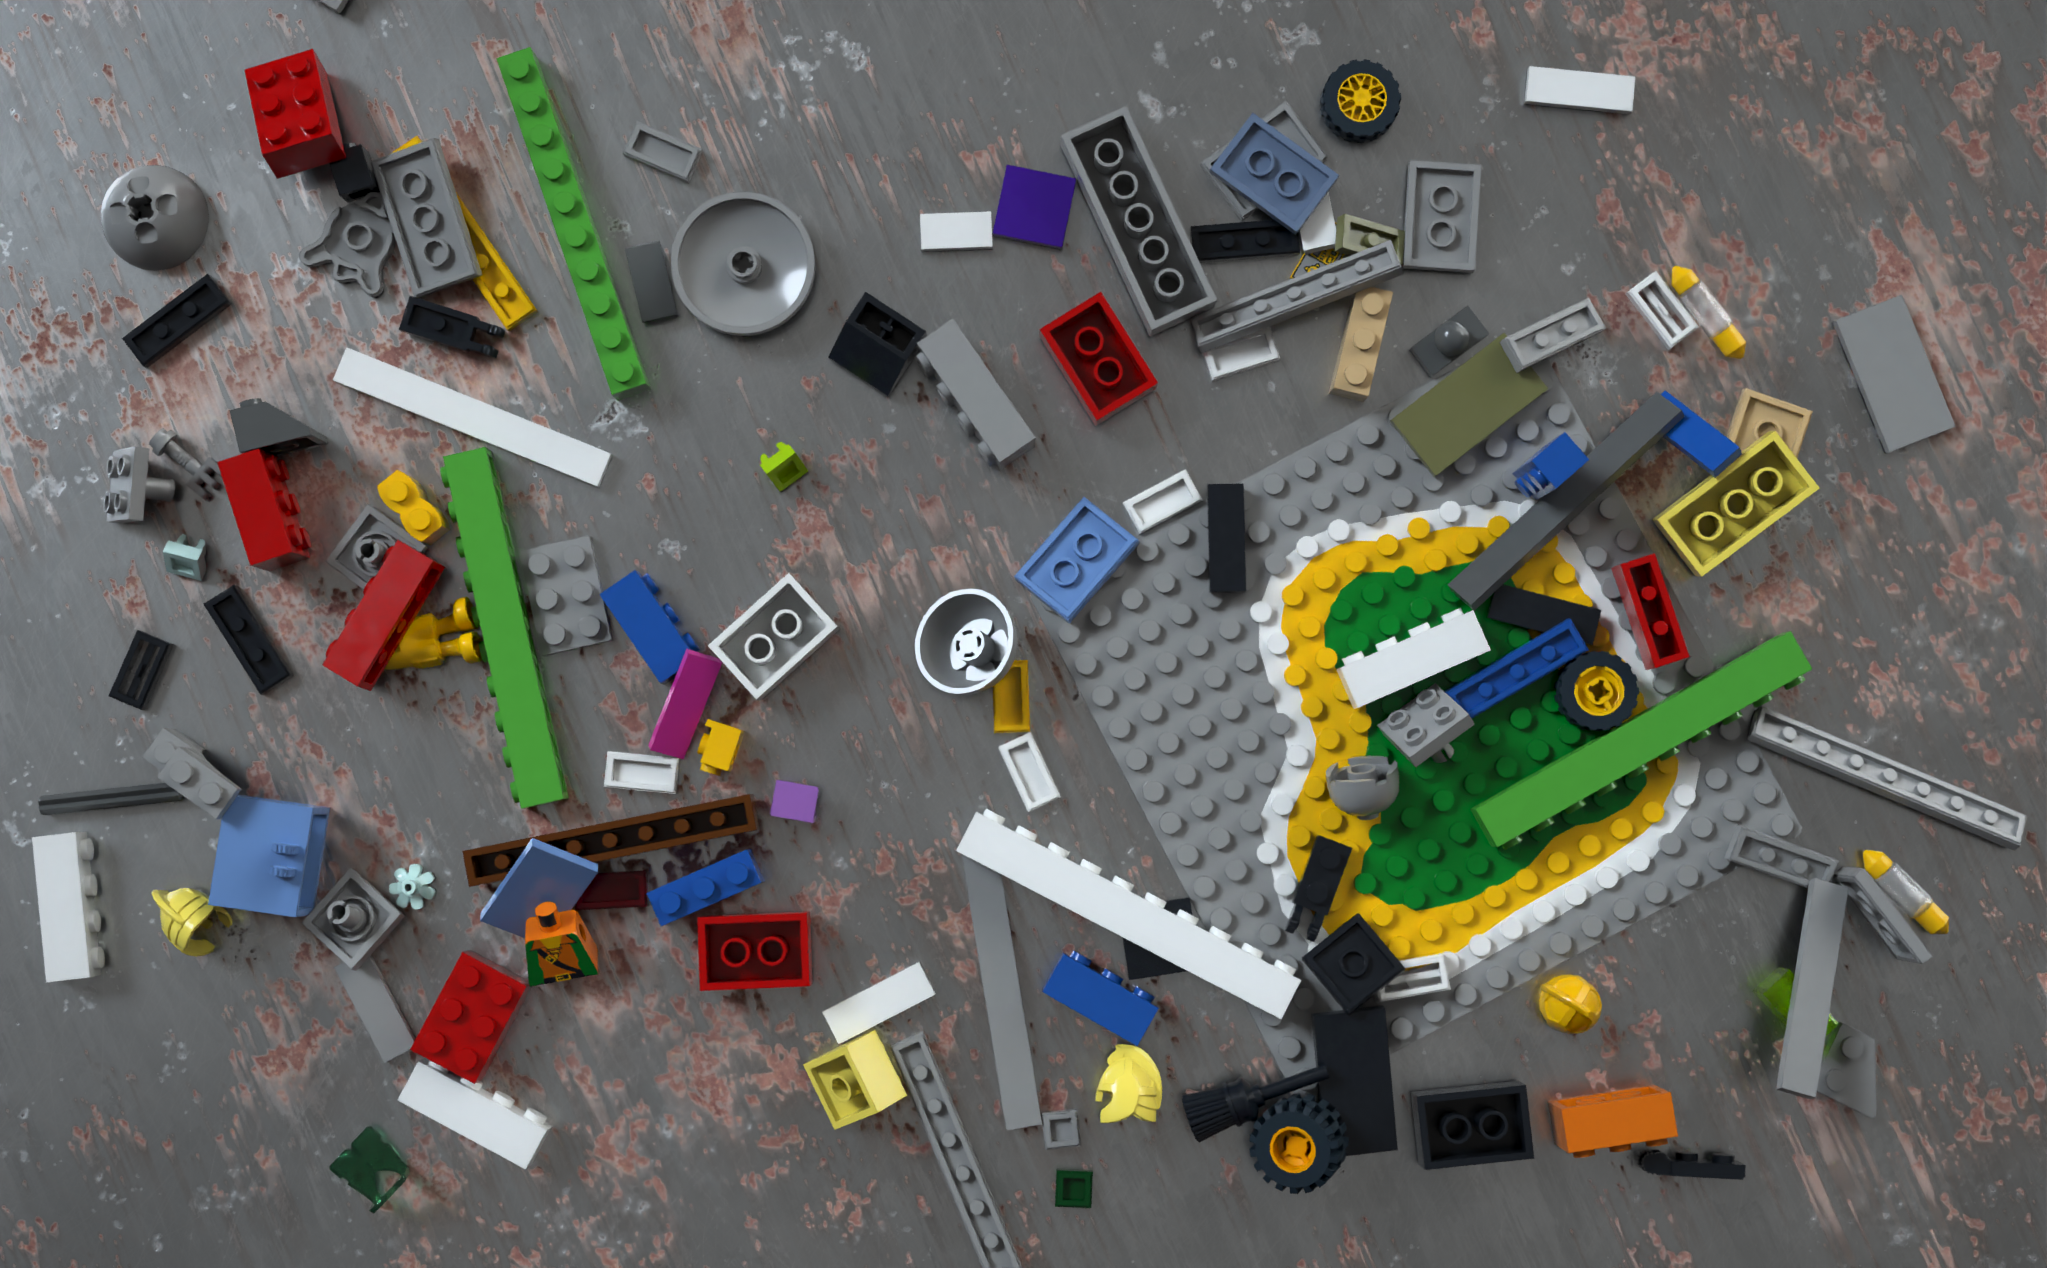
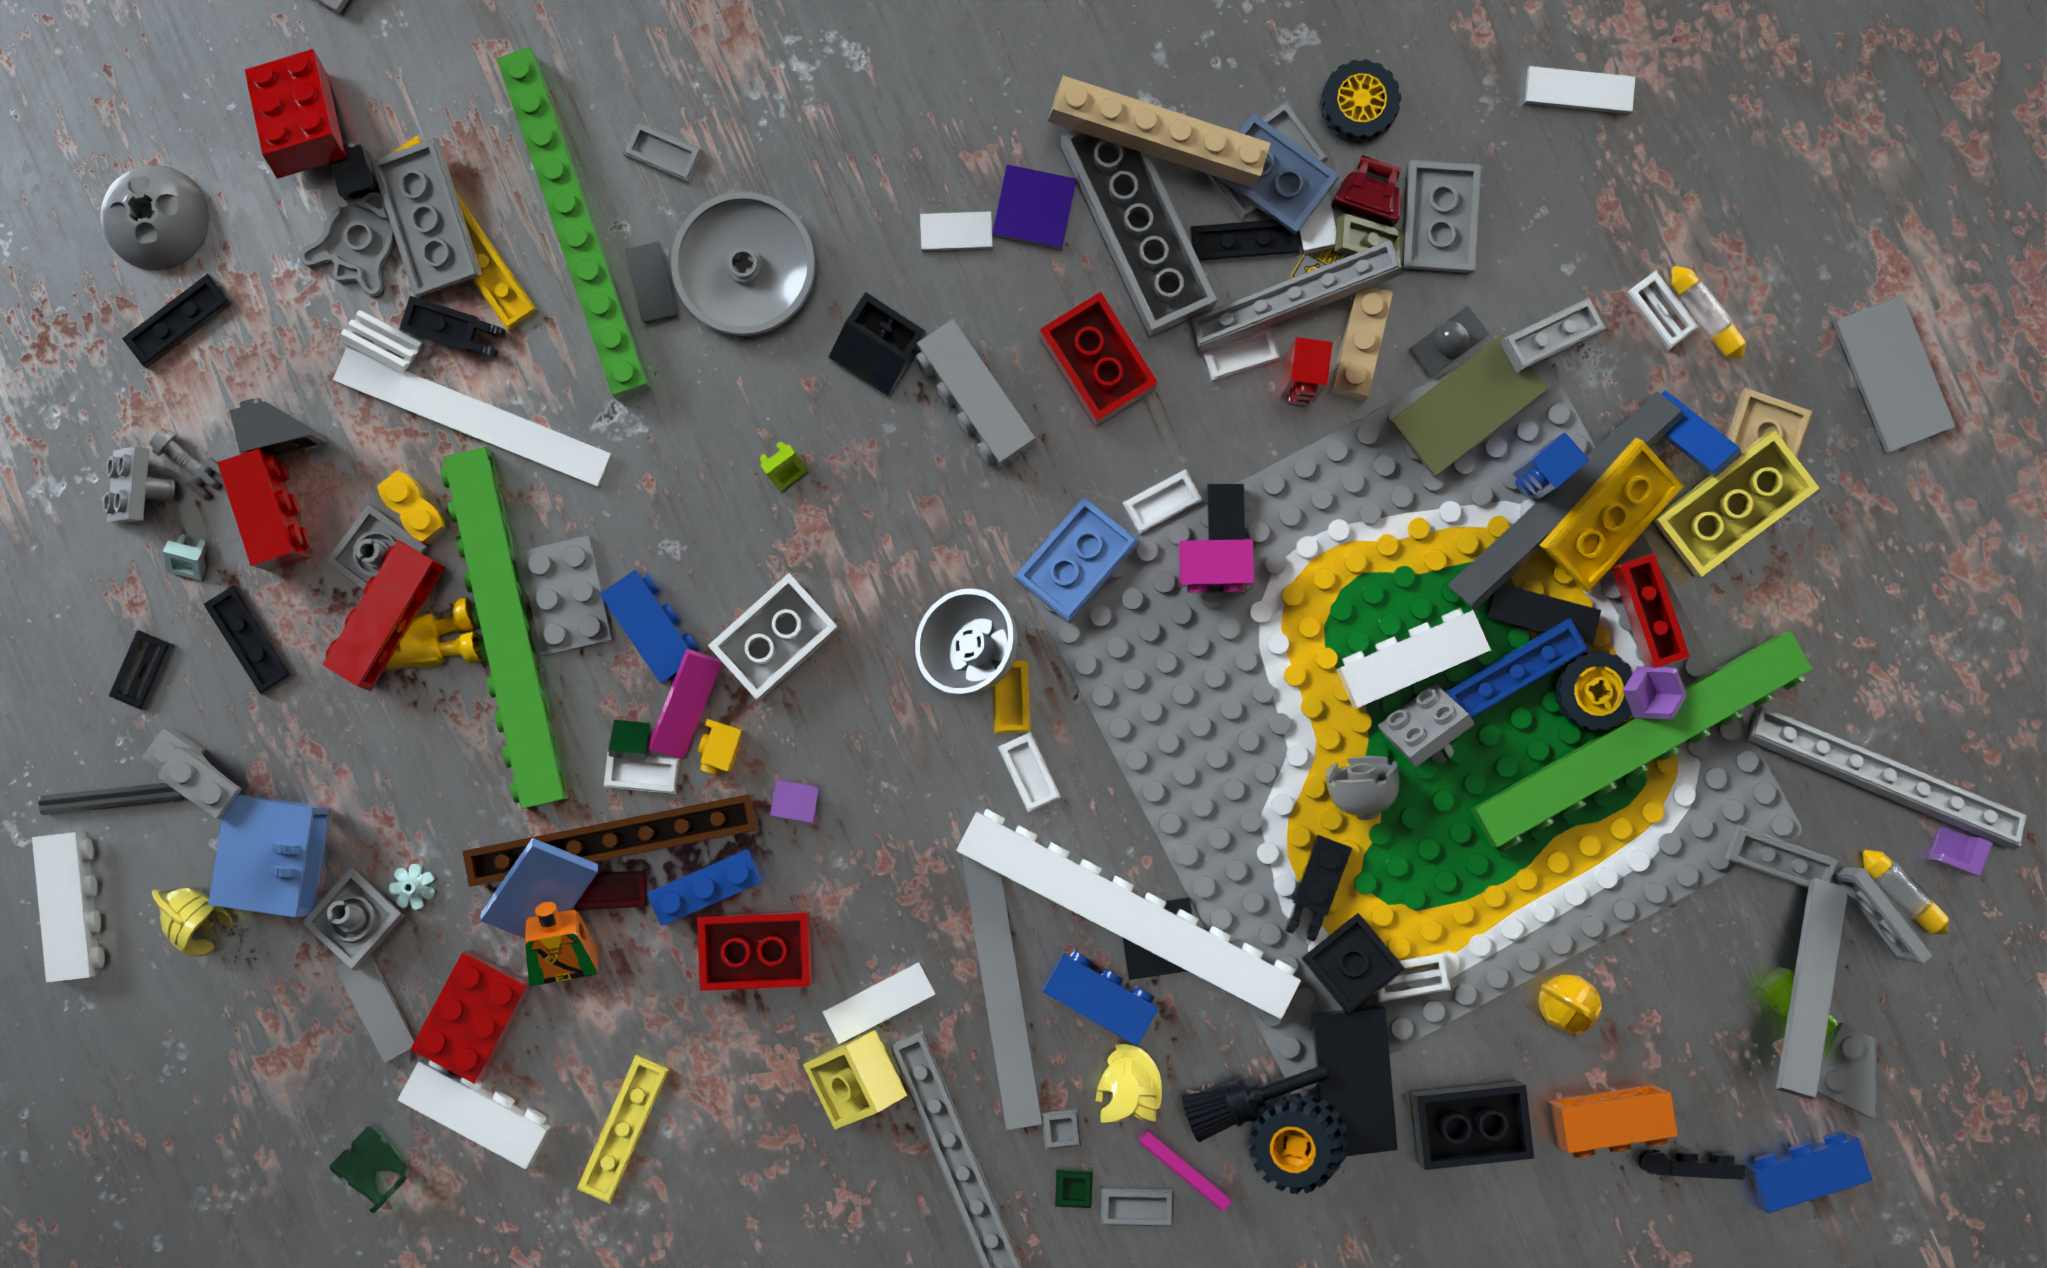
none -> white tile [340,310,422,374]
none -> light yellow tile [577,1054,670,1204]
none -> dark green tile [608,720,651,760]
none -> tan brick [1047,75,1271,188]
none -> light grey tile [1100,1187,1174,1227]
none -> dark pink tile [1138,1127,1232,1211]
none -> dark pink brick [1178,539,1254,594]
none -> red brick [1280,337,1333,405]
none -> dark red piece [1331,155,1402,227]
none -> yellow tile [1539,437,1684,593]
none -> medium lavender panel [1623,666,1687,719]
none -> blue brick [1746,1131,1872,1214]
none -> medium lavender panel [1928,827,1993,876]

